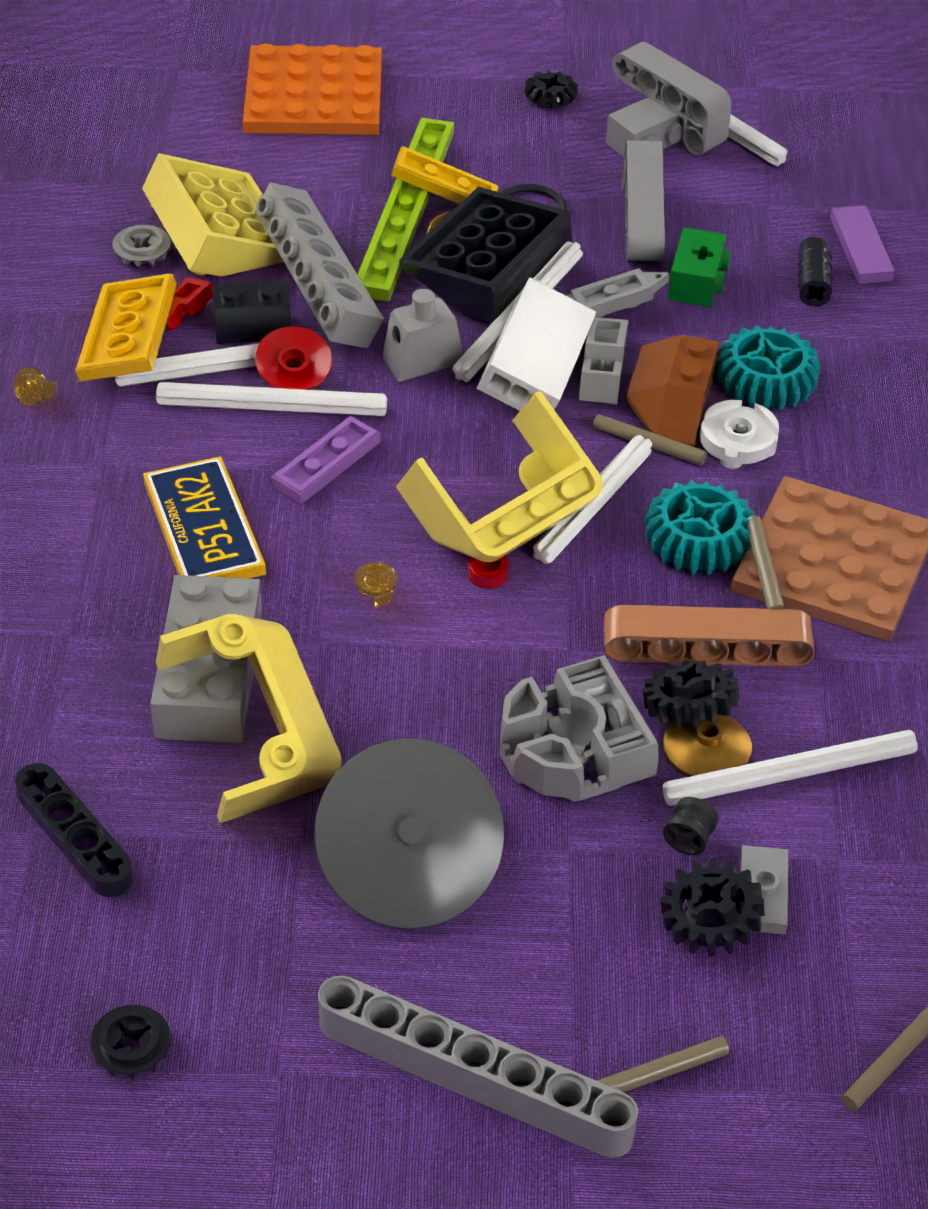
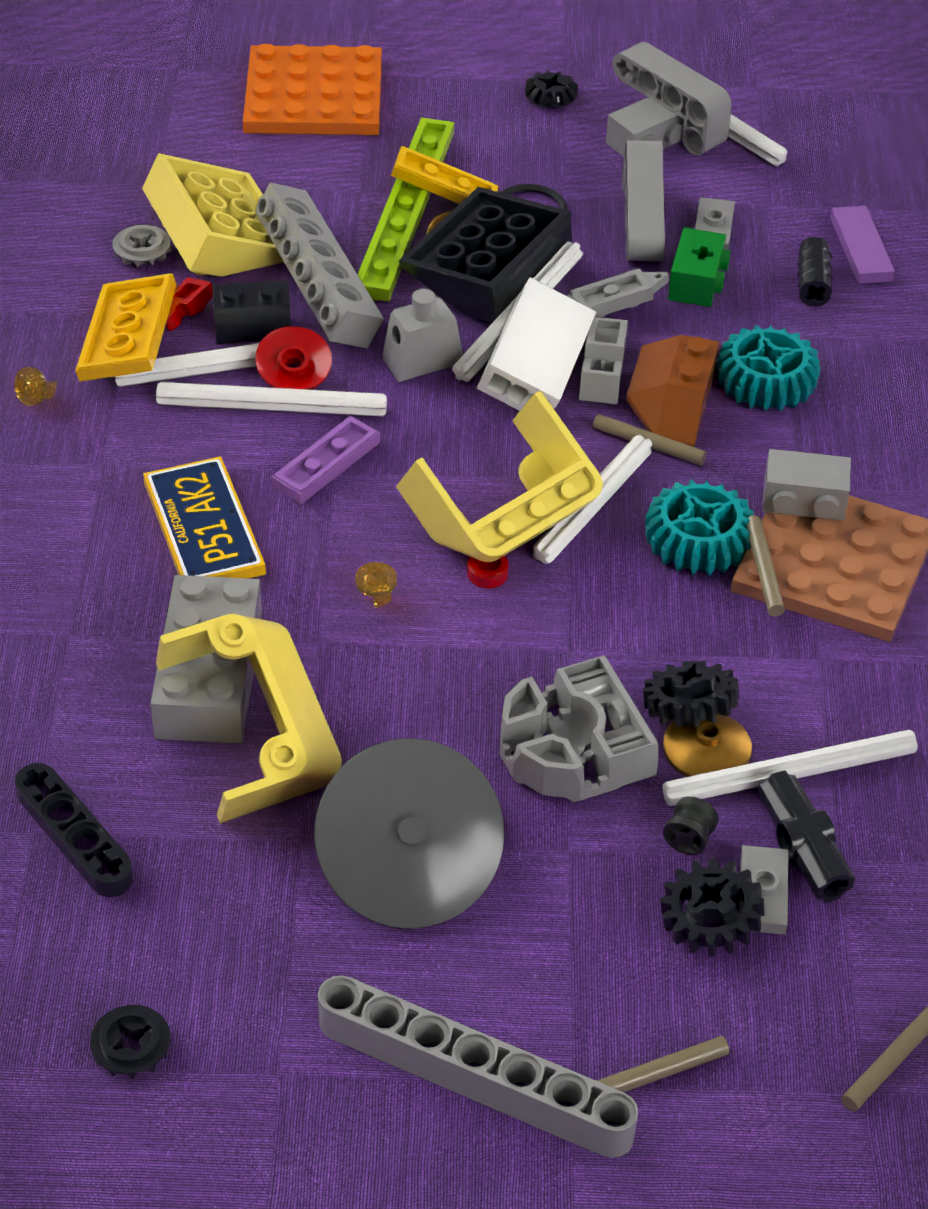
nougat beam [603,605,815,667] -> none
white plate [700,400,779,469] -> none
none -> light grey plate [695,197,735,249]
none -> black piece [758,770,855,902]
none -> light grey brick [762,449,851,520]

